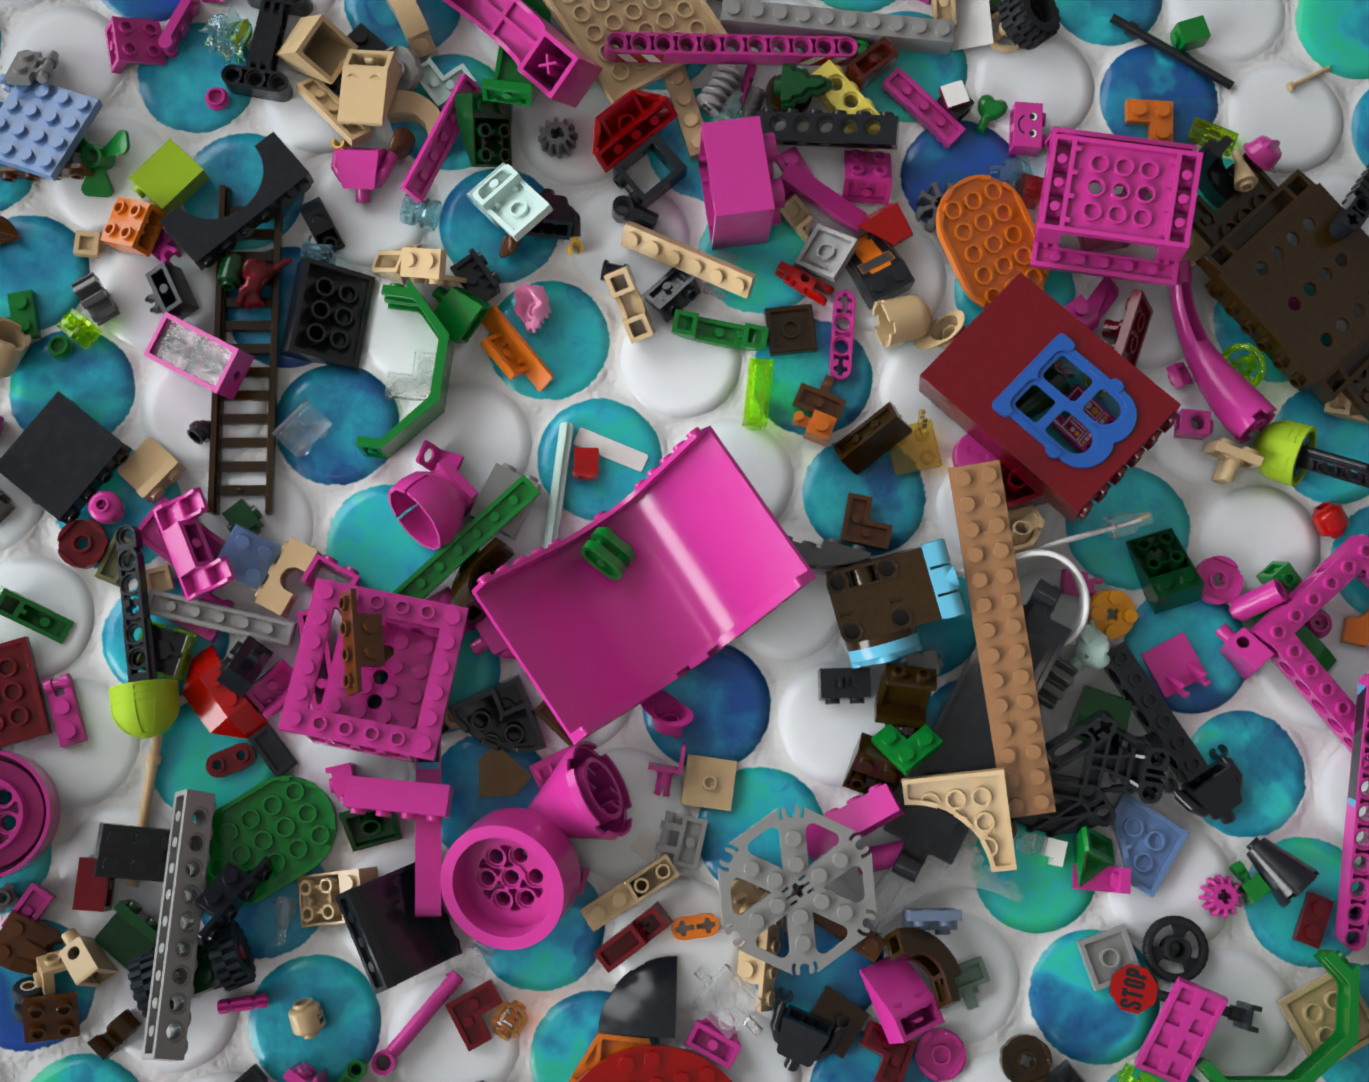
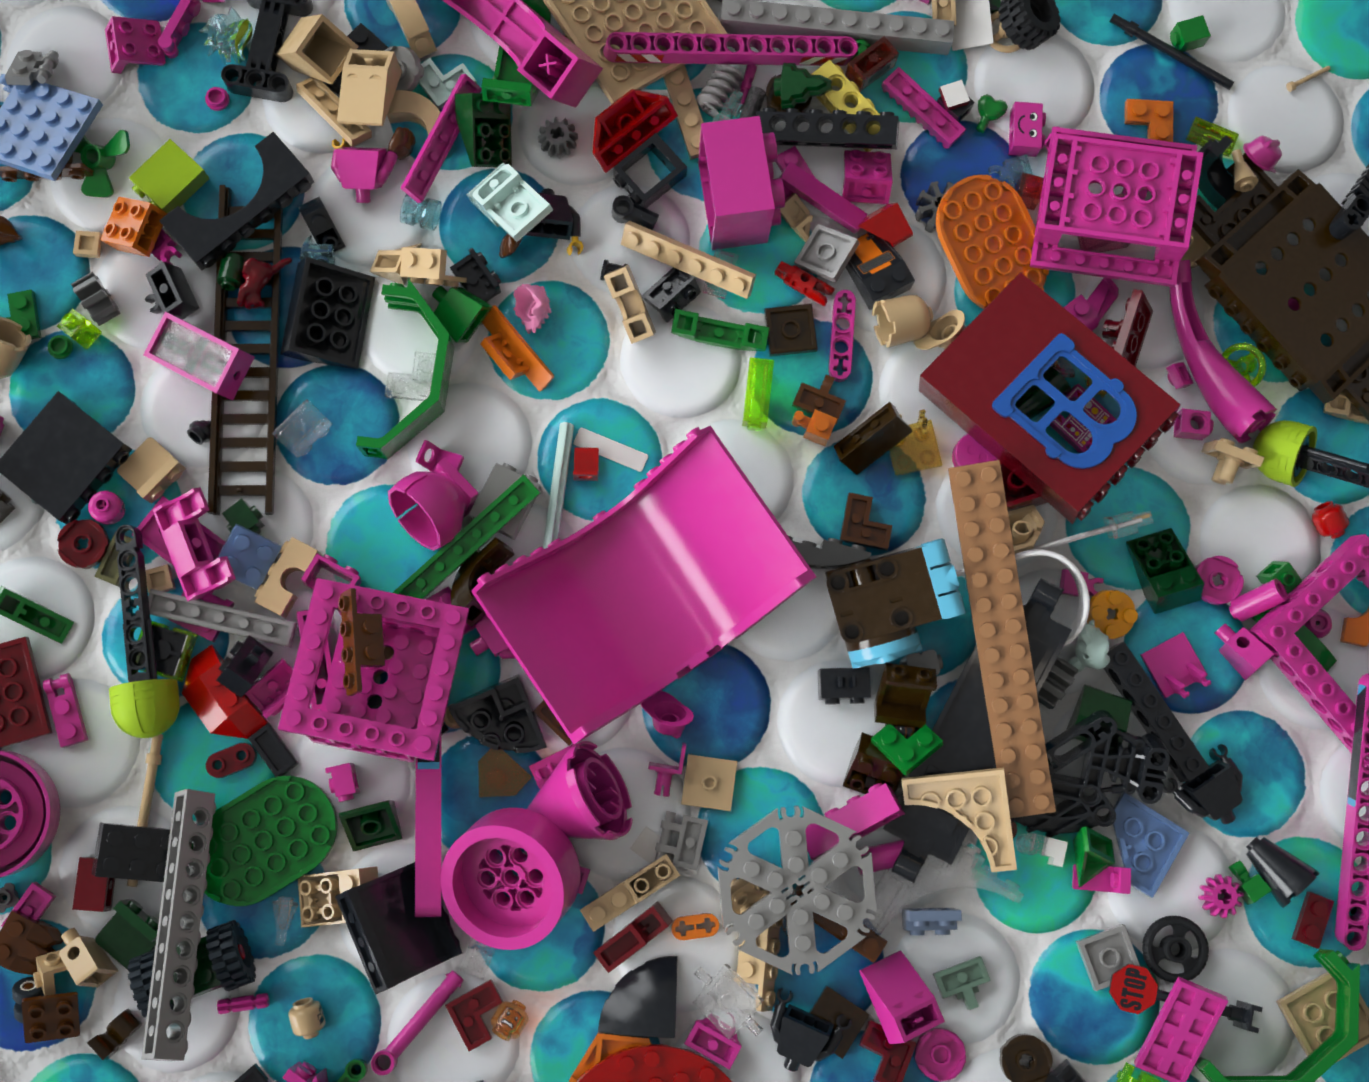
black bracket [194,856,273,949] -> none
dark pink brick [343,775,454,822] -> none
green brick [580,527,636,580] -> none
dark brown arch [884,927,962,1009] -> none

